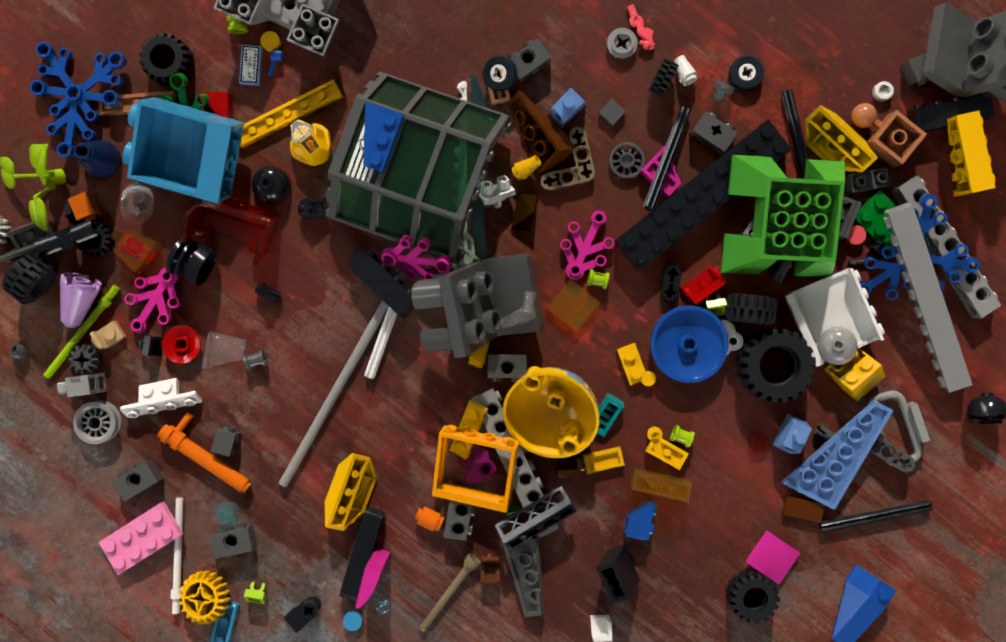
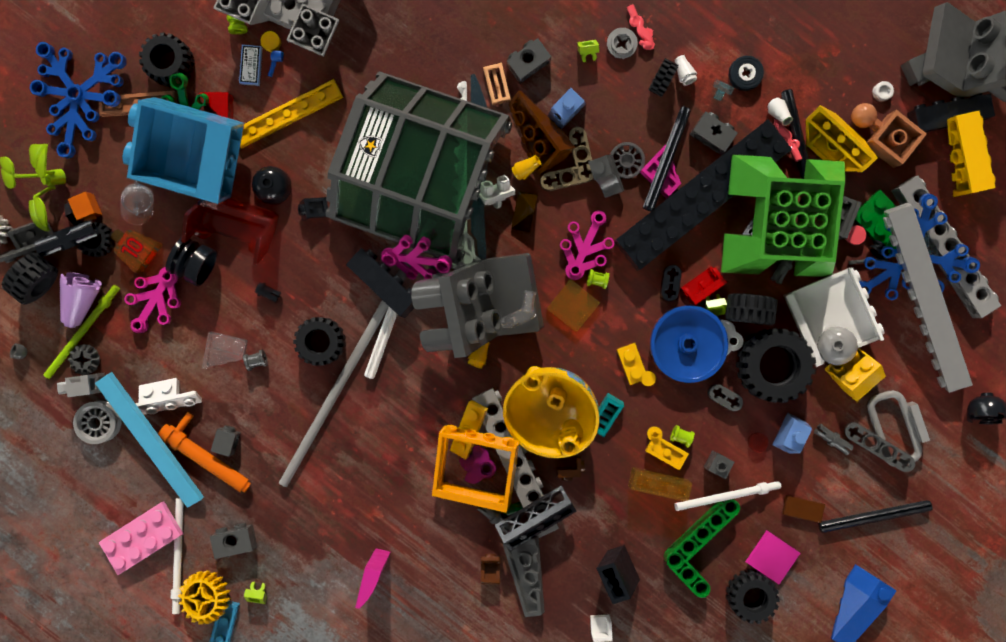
dark blue cone [74,140,122,179] -> none
tan bracket [90,321,127,350] -> none
dark grey brick [113,459,164,502] -> none
black tile [137,336,163,356] -> none
red dish [162,325,201,364] -> none
clear light blue tile [216,502,238,524] -> none
black piece [283,596,321,633] -> none
yellow helmet [290,119,332,166] -> none
yellow wedge [325,453,377,531] -> none
black beam [339,506,385,602] -> none
dark azure tile [343,610,363,631] -> none
blue wing [363,101,405,173] -> none
clear light blue hand [370,593,390,614] -> none
orange brick [415,506,445,532] -> none
dark tan piece [419,554,481,632] -> none
dark grey brick [443,500,476,541] -> none
black bush [483,55,518,91] -> none
dark grey brick [488,354,527,382] -> none
yellow tile [583,446,625,474] -> none
dark grey tile [599,98,626,127] -> none
blue slope [623,498,657,541] -> none
medium blue wing [782,400,893,510] -> none
dark grey slope [845,167,890,194] -> none
none -> medium azure tile [95,372,204,508]
none -> black tyre [293,317,346,366]
none -> dark grey pin [477,507,513,534]
none -> lime tile [577,40,599,62]
none -> dark grey arch [589,155,624,198]
none -> green beam [663,499,740,598]
none -> white bar [674,481,781,511]
none -> dark grey brick [704,450,734,479]
none -> dark grey beam [708,384,743,411]
none -> white cone [767,98,793,126]
none -> coral animal [773,119,802,162]

